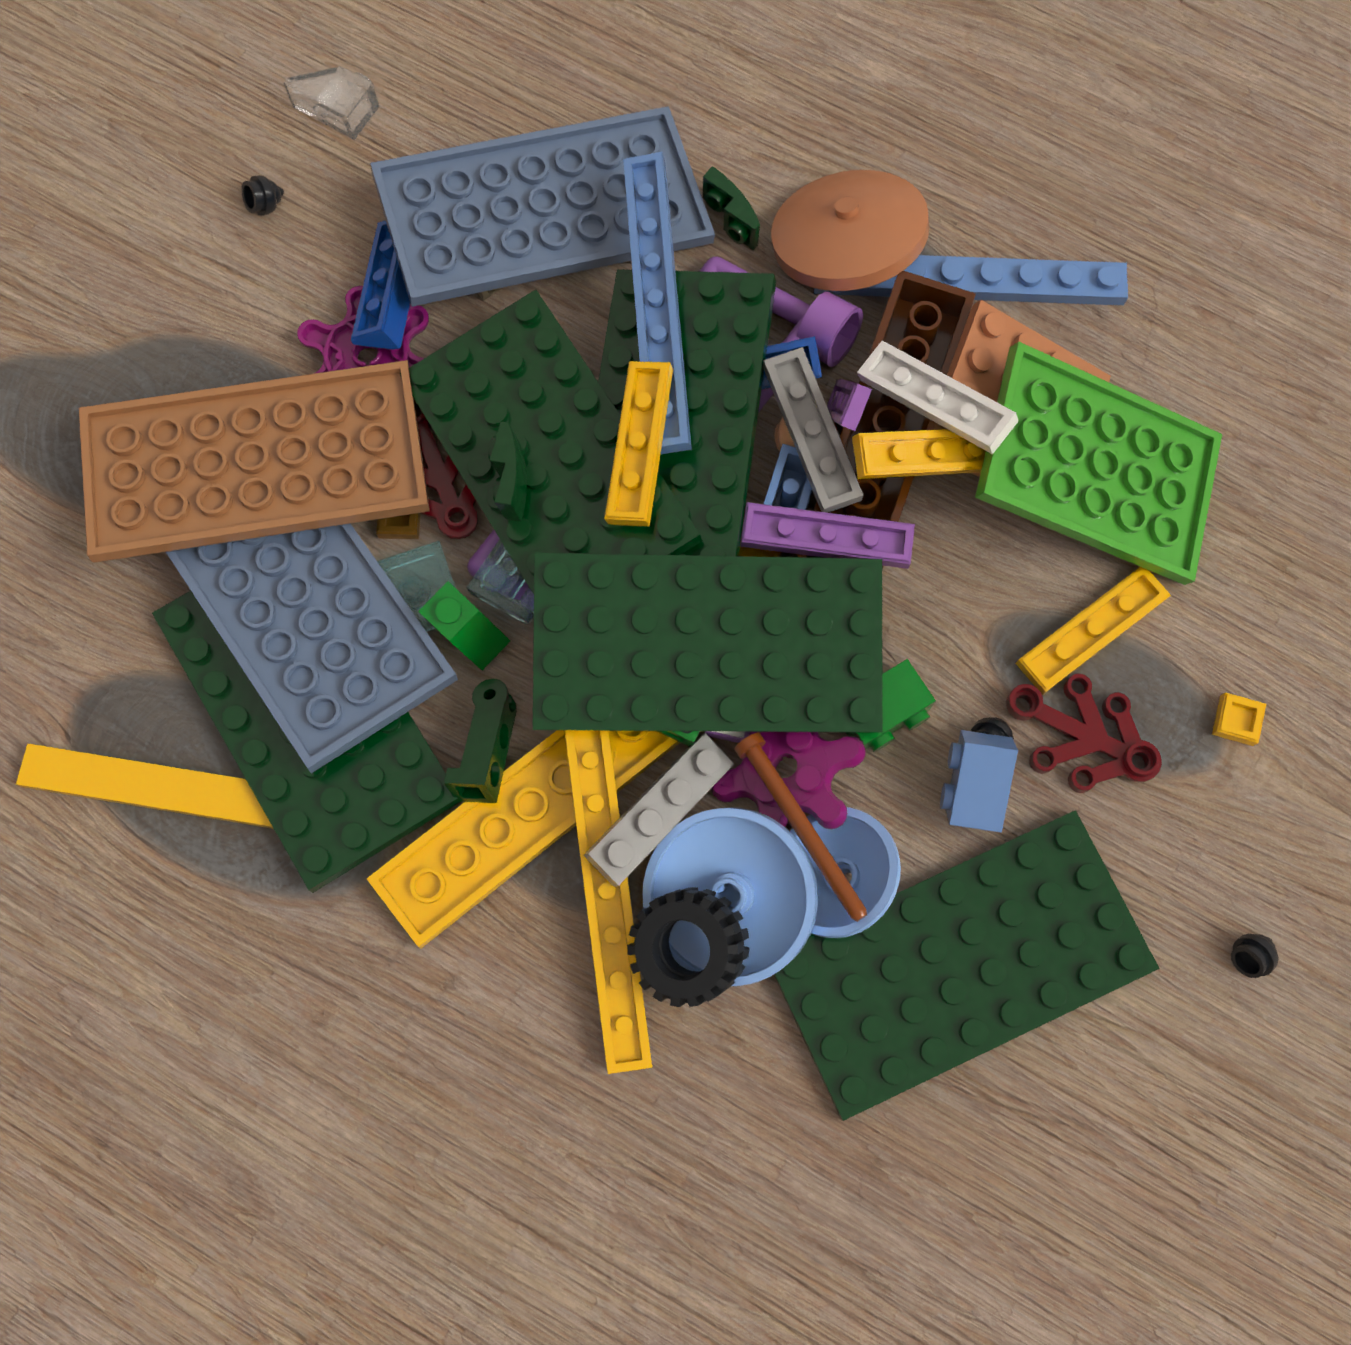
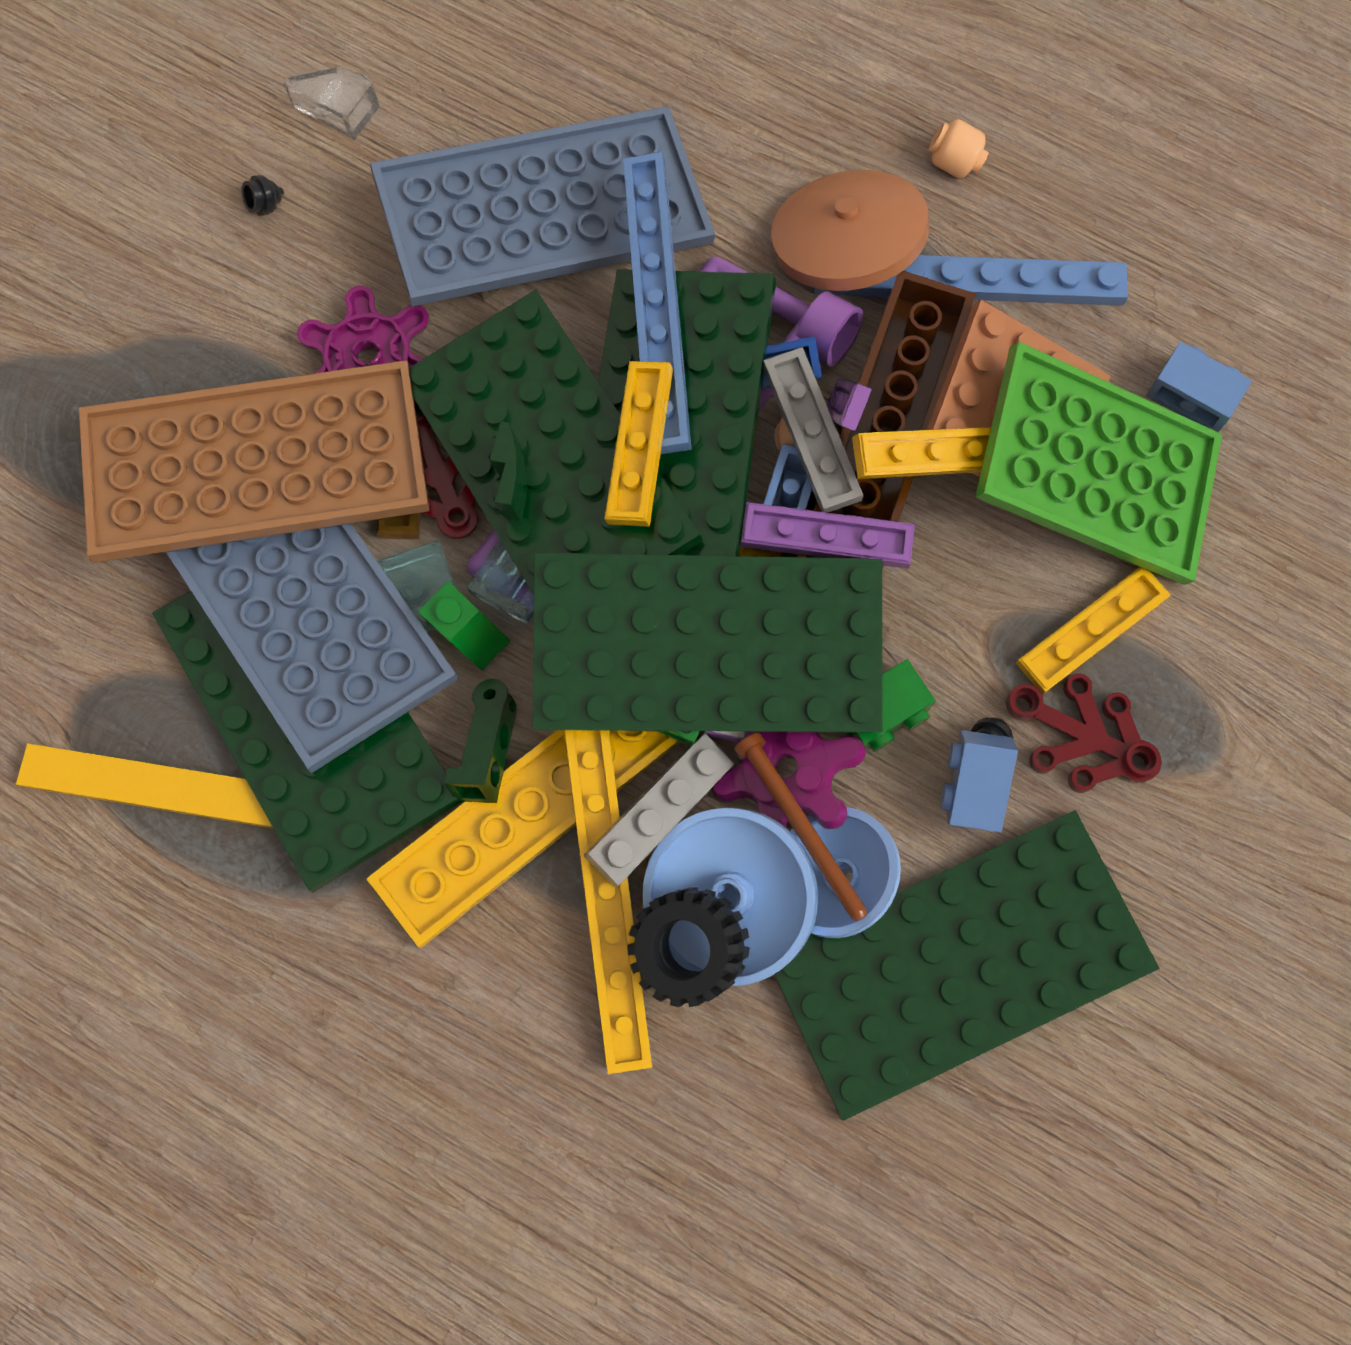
blue slope [351,220,410,349] -> none
dark green slope [702,166,760,251] -> none
white plate [857,341,1019,455] -> none
yellow tile [1212,692,1266,746] -> none
black plate [1231,933,1279,978] -> none
none -> light nougat head [928,119,989,179]
none -> medium blue brick [1146,341,1252,432]

